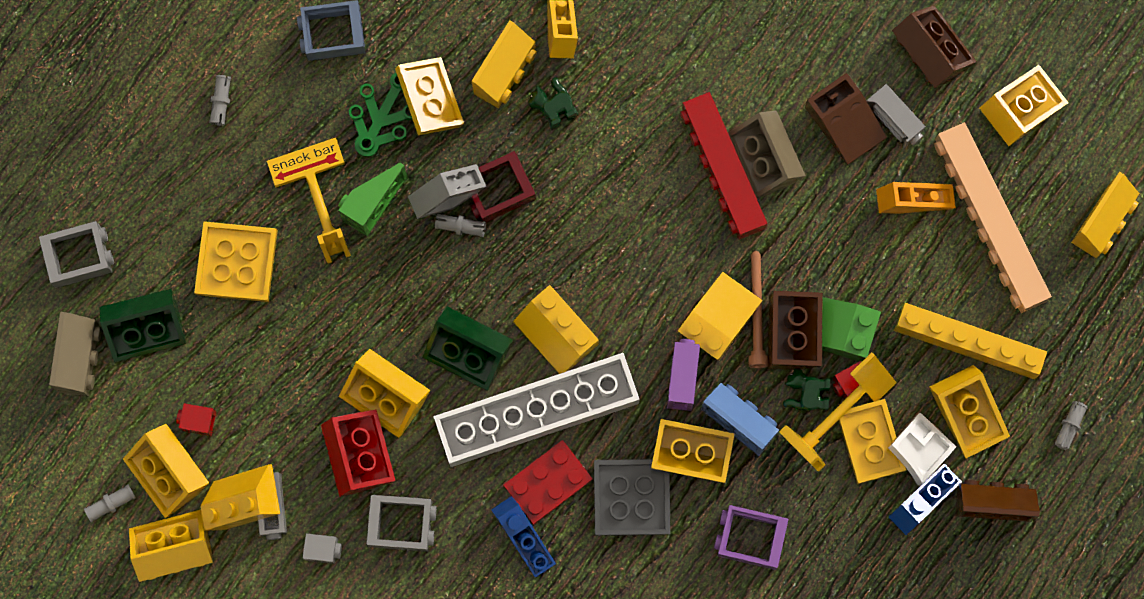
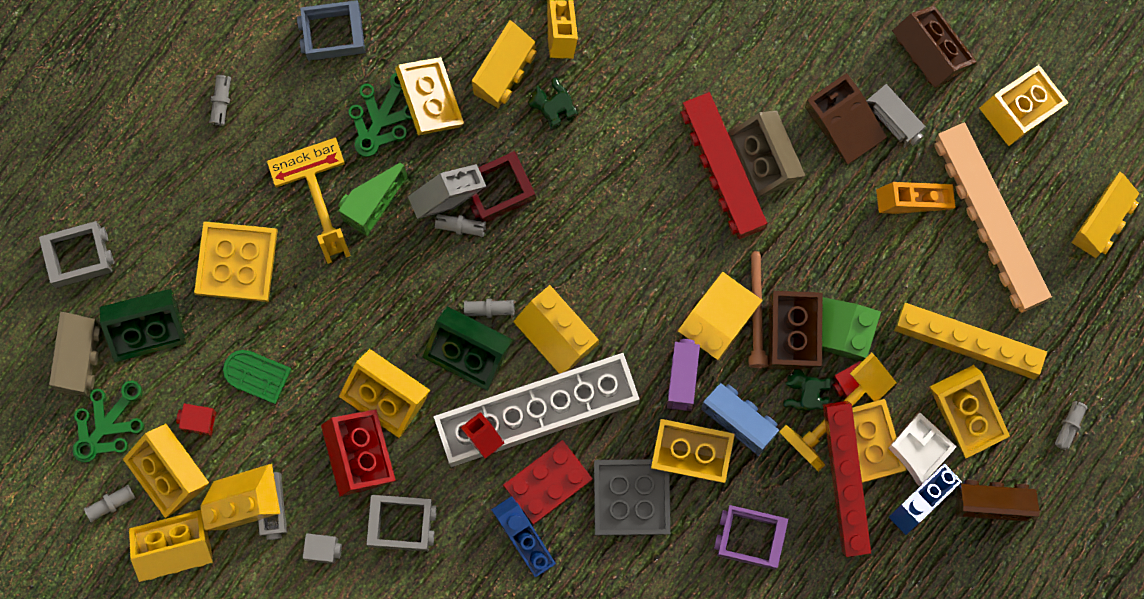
none -> green plant [73,380,145,463]
none -> green window [223,350,292,405]
none -> red brick [460,412,504,458]
none -> light grey pin [464,299,515,318]
none -> red brick [823,401,871,557]

